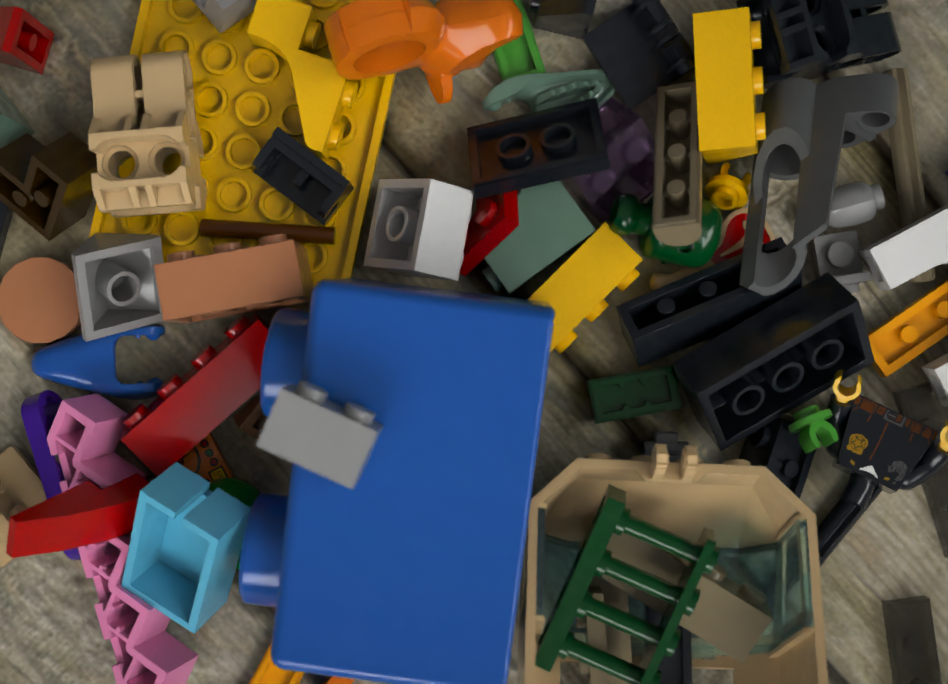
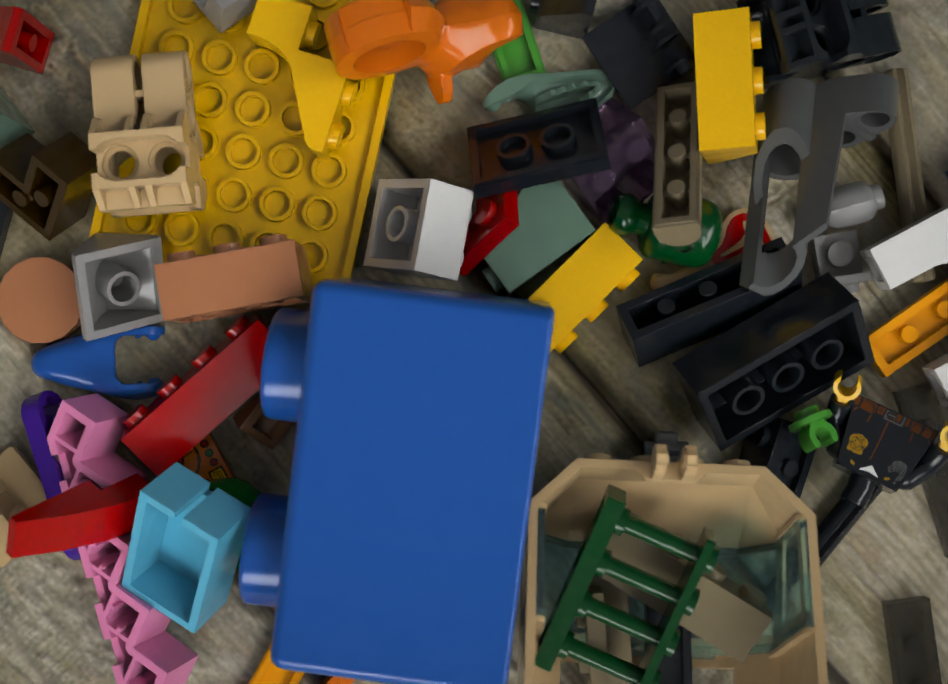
reddish brown bar [200,219,336,245] -> none
black hinge [252,127,354,226] -> none
light grey brick [256,380,384,489] -> none
dark green plate [586,365,682,424] -> none
yellow plate [705,162,752,210] -> none

